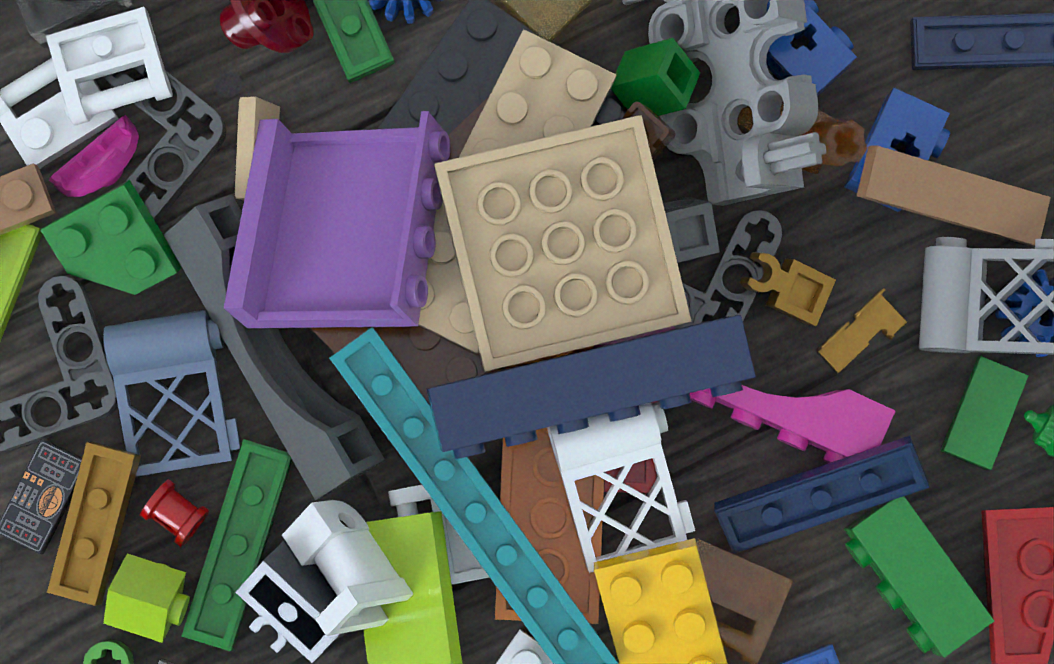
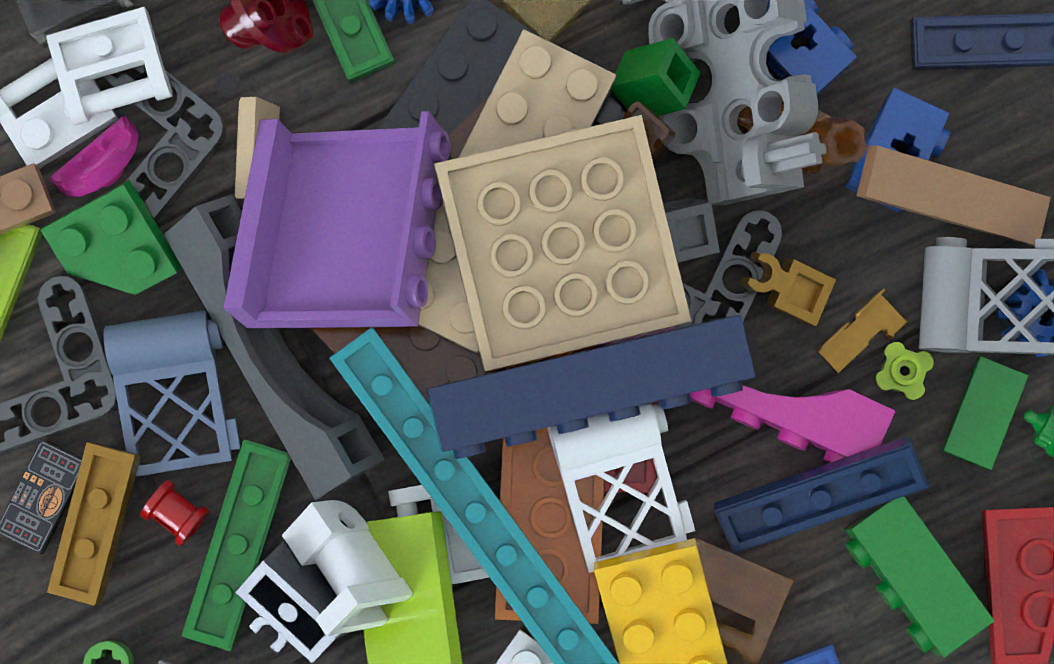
lime brick [103,553,190,643] -> none
none -> lime plate [875,342,934,400]

